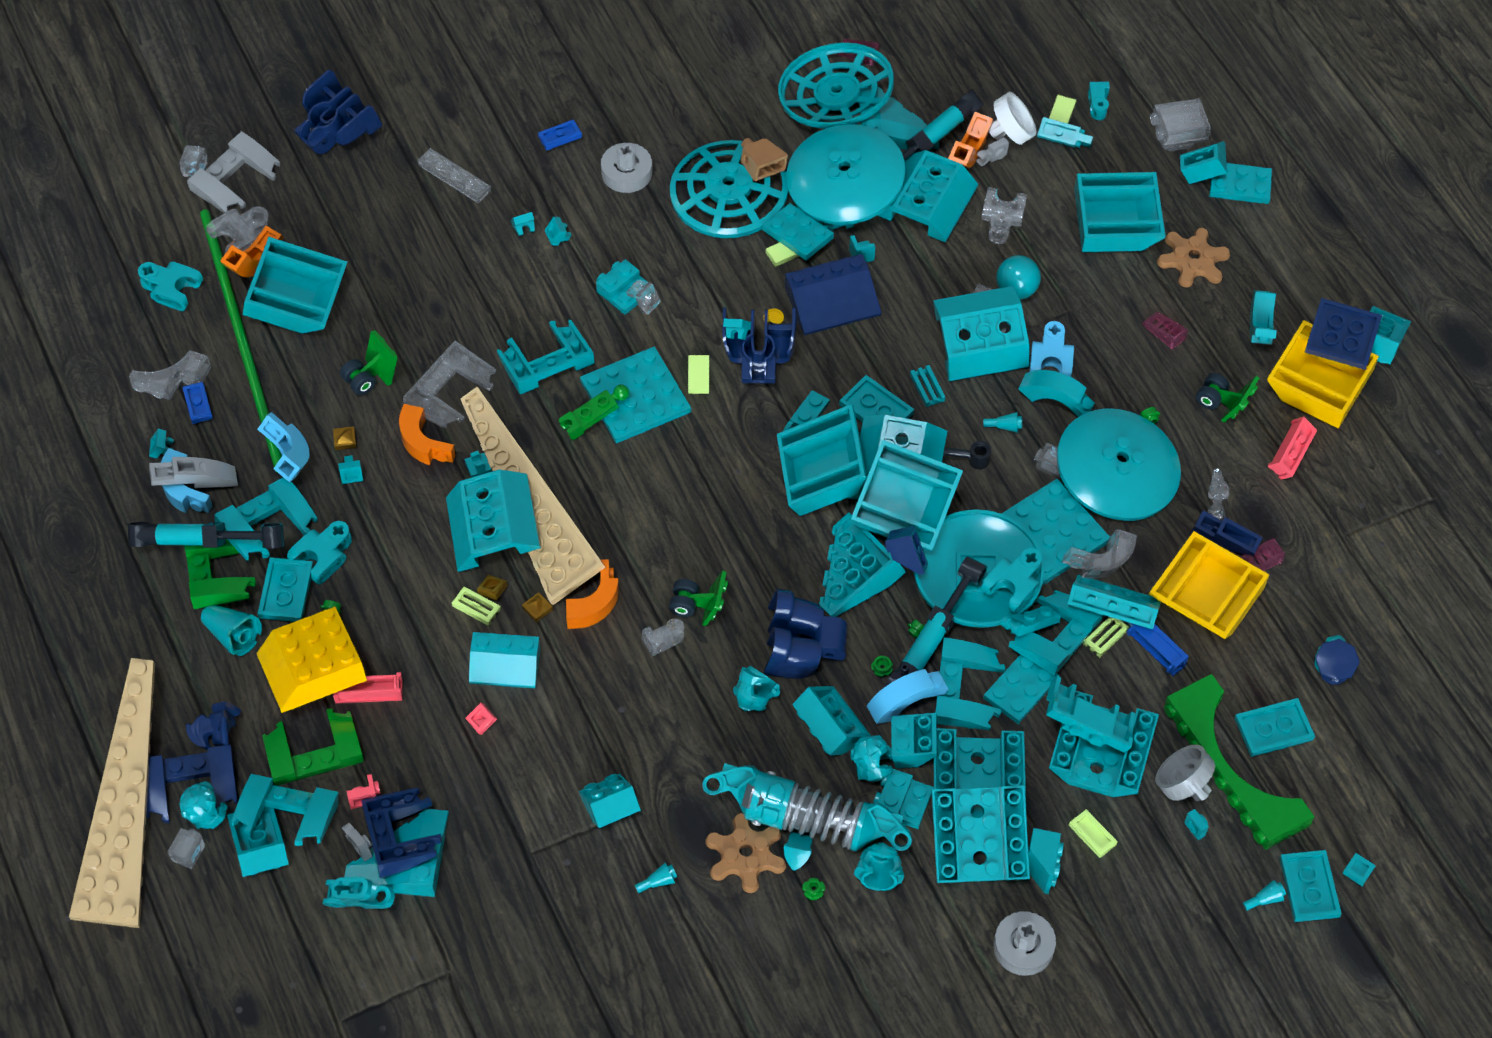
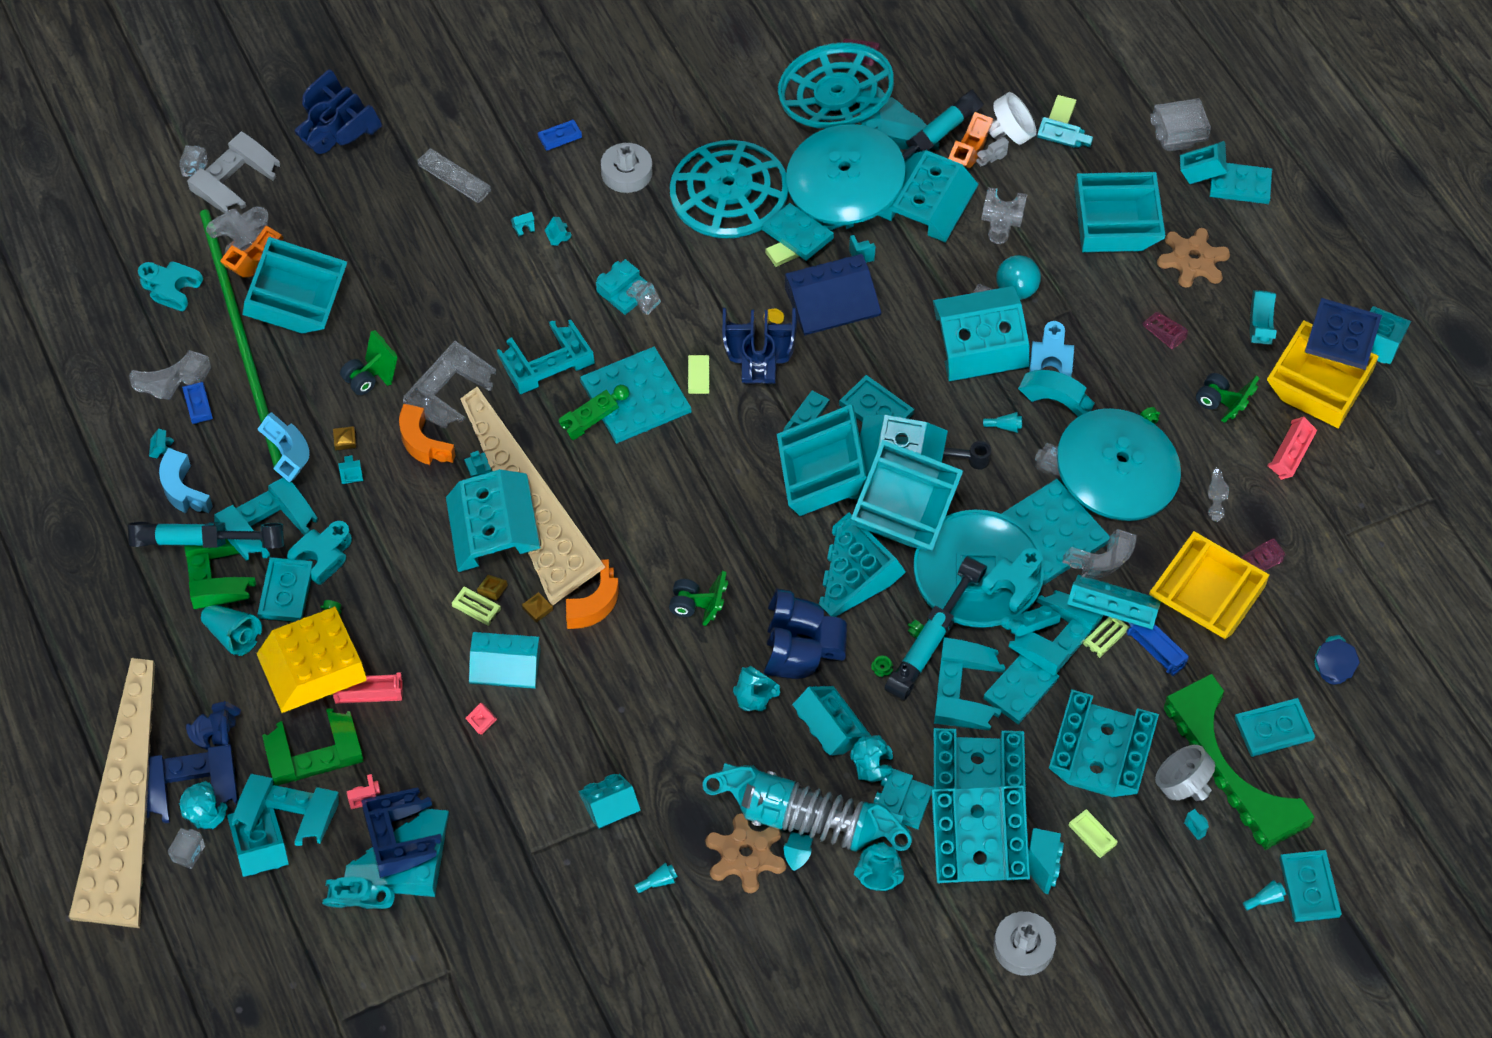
light grey slope [149,457,238,488] -> none
light grey plate [341,823,372,861] -> none
clear leg [642,619,684,657] -> none
teal tile [723,318,751,340] -> none
medium nougat torso [741,138,788,181] -> none
green plate [802,878,825,900] -> none
medium azure arch [867,669,949,724] -> none
dark blue slope [885,526,928,575] -> none
teal slope [891,713,937,769] -> none
teal tile [910,365,945,407] -> none
teal bracket [1046,676,1136,753] -> none
teal leg [1088,82,1110,120] -> none
dark blue slope [1190,511,1263,555] -> none
teal tile [1342,853,1376,886] -> none

